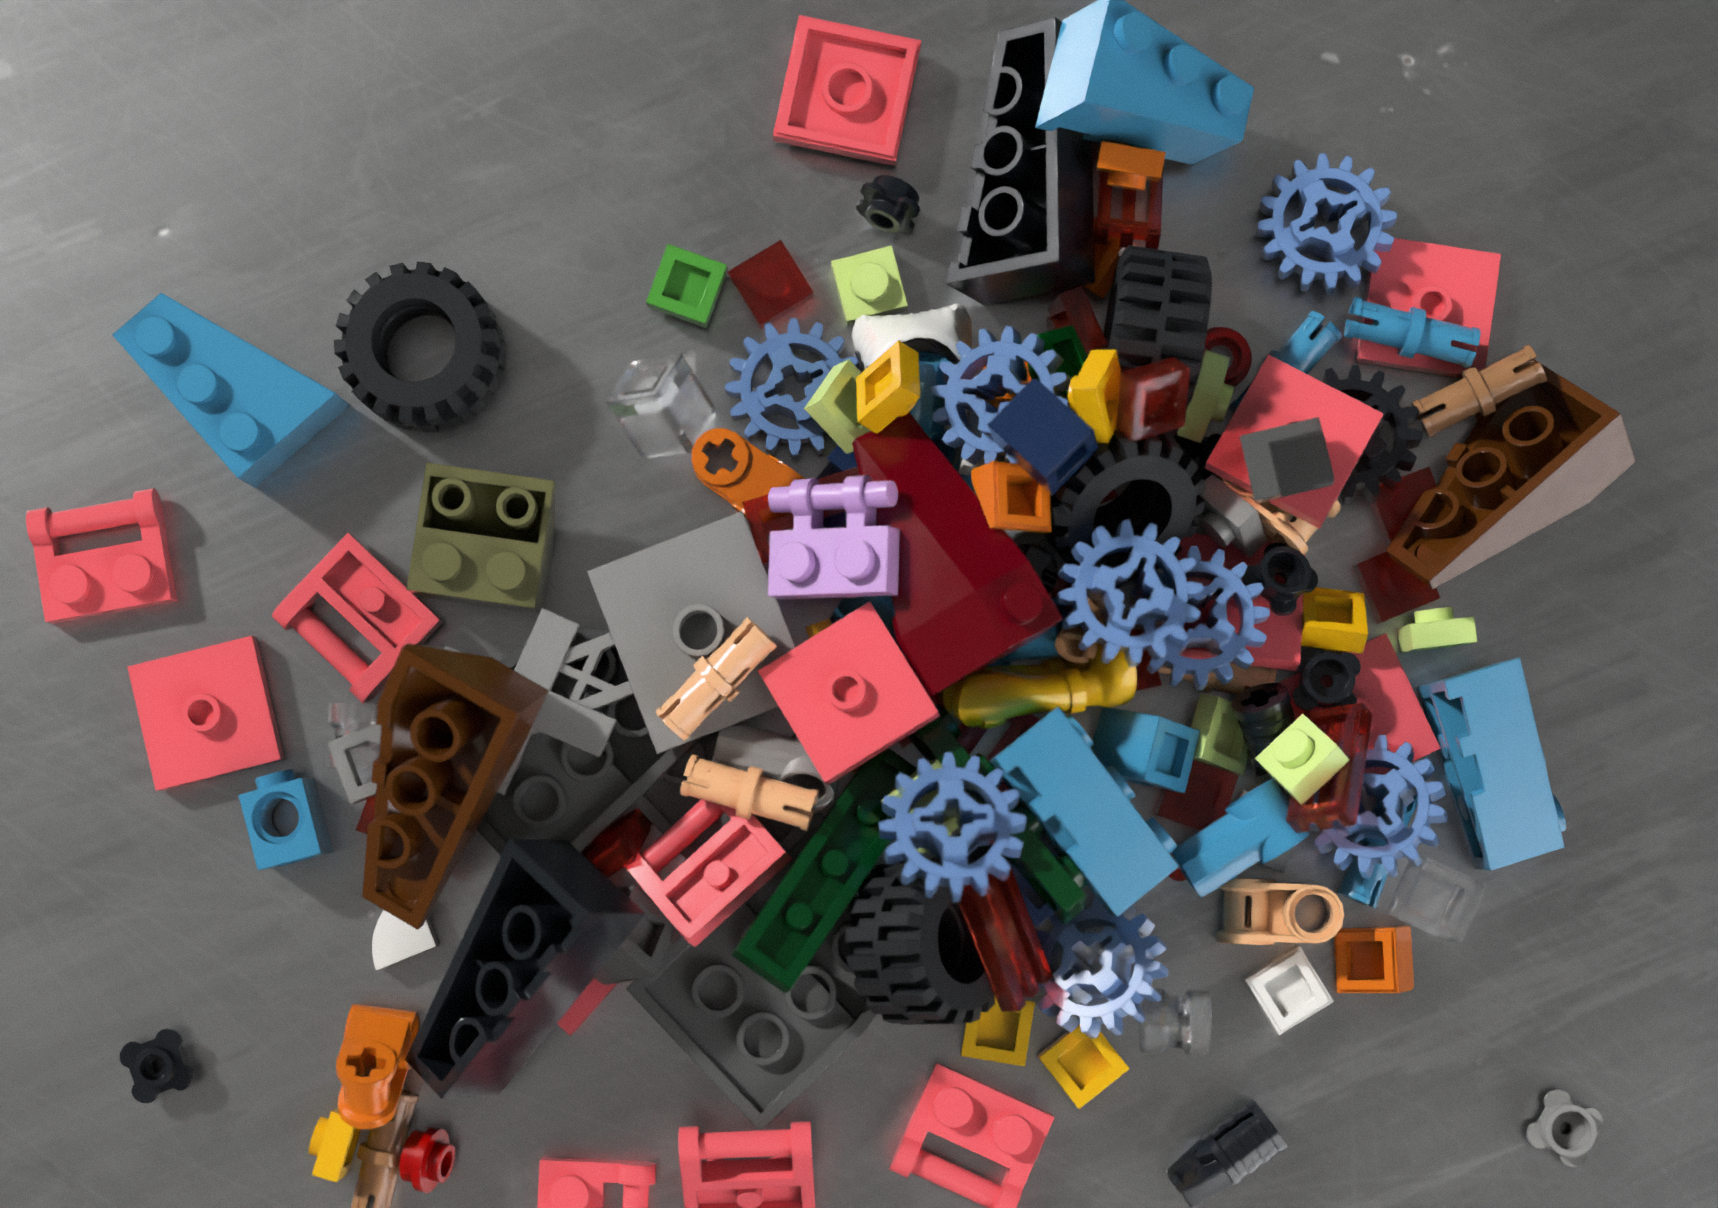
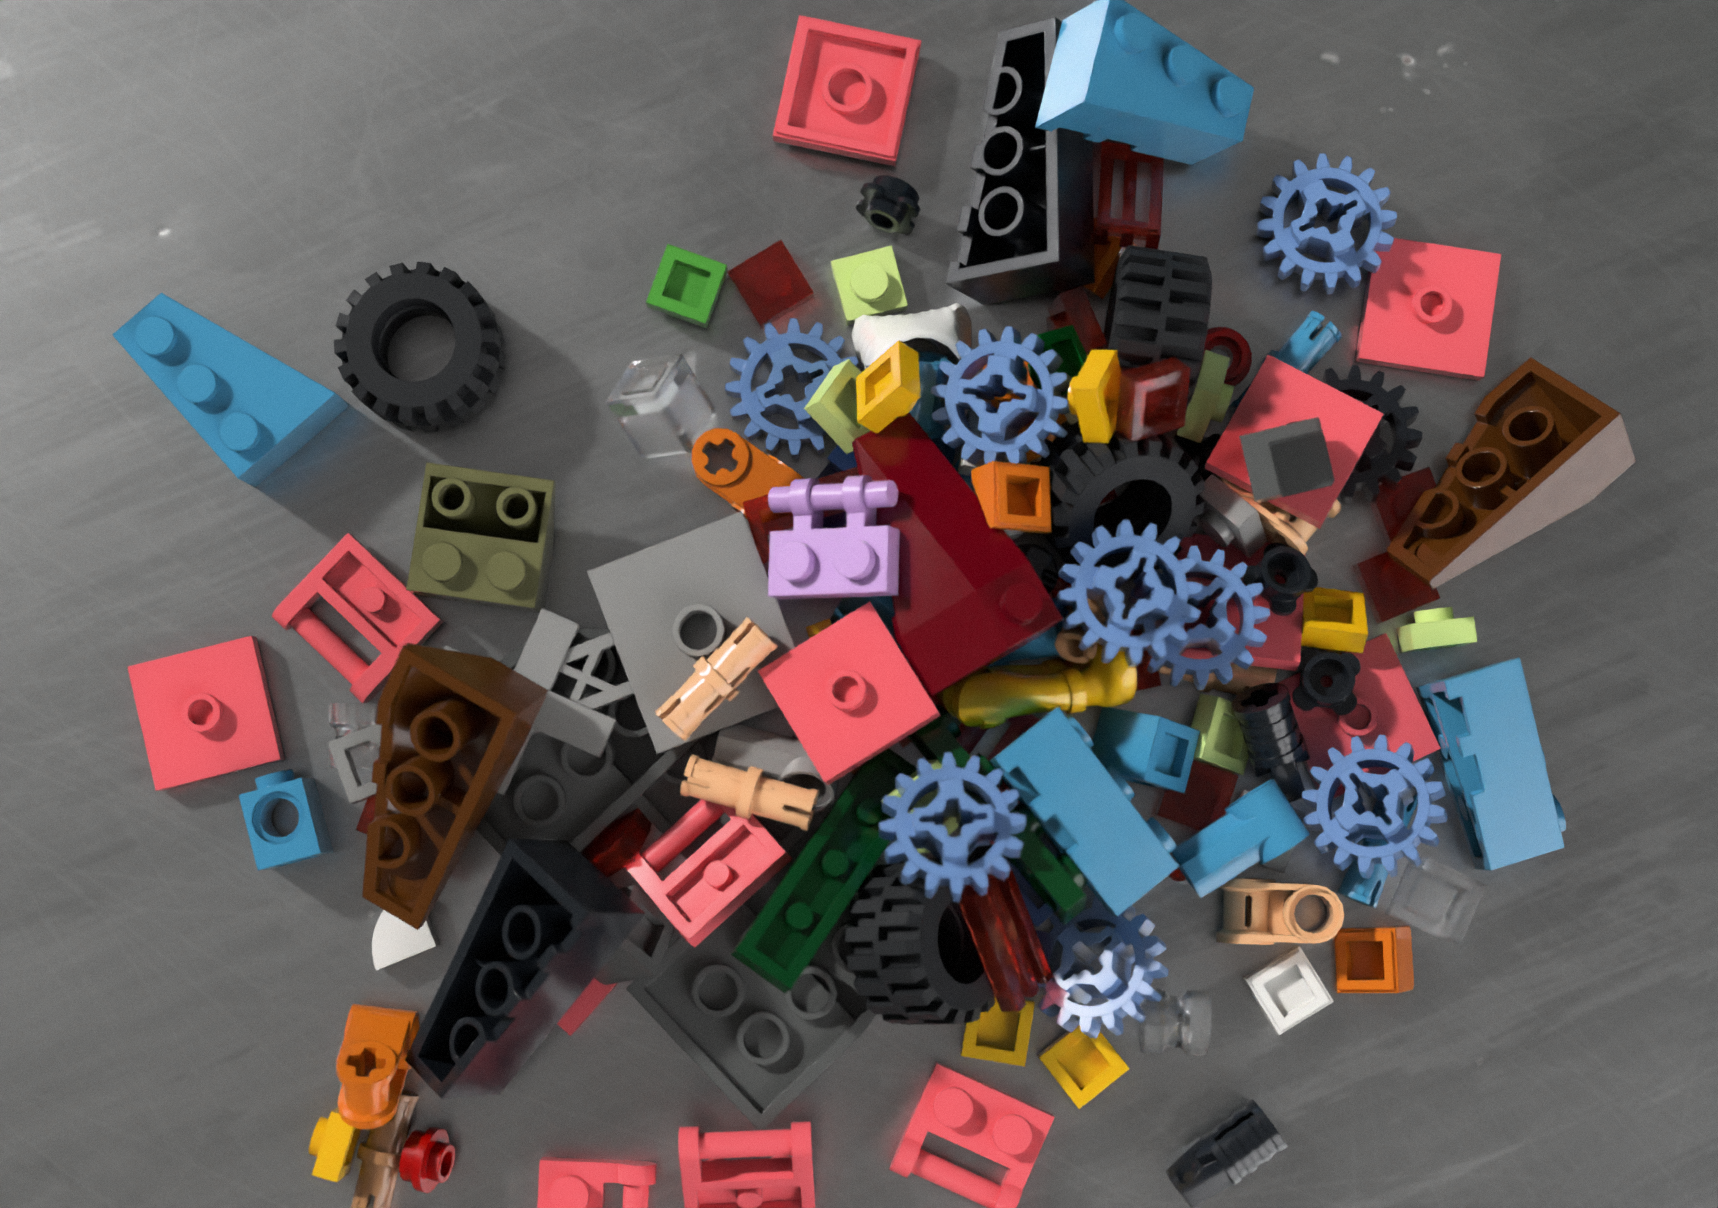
coral plate [26,488,177,624] -> none
black plate [120,1028,195,1103] -> none
dark blue panel [987,379,1098,495] -> none
orange plate [1095,141,1166,191] -> none
yellowish green plate [1255,714,1350,805] -> none
clear red tile [1286,702,1373,833] -> none
dark azure pin [1344,297,1481,368] -> none
medium nougat pin [1411,345,1547,438] -> none
light grey plate [1526,1089,1604,1167] -> none

